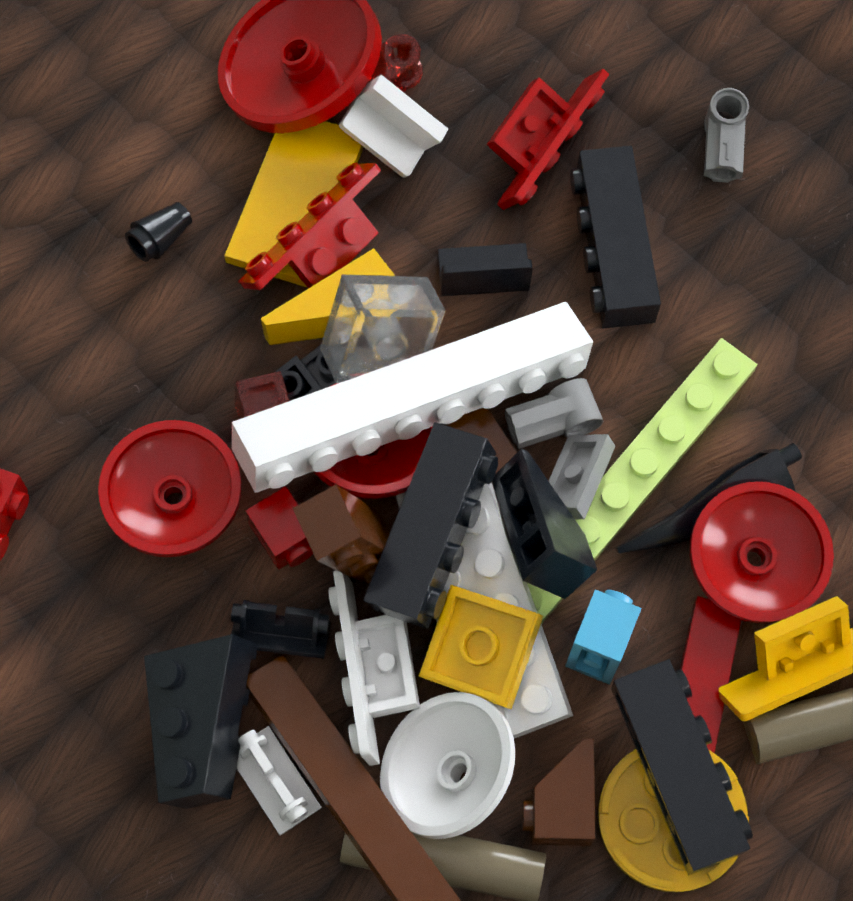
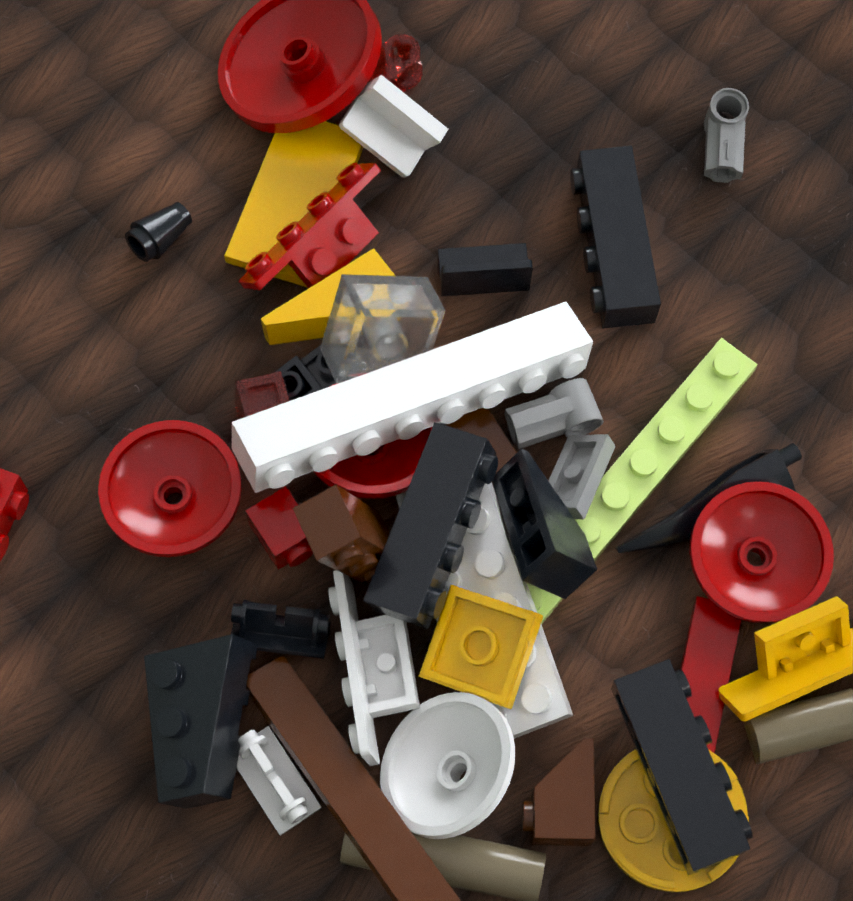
red bracket [486,68,609,210] -> none
medium azure brick [565,589,642,685] -> none

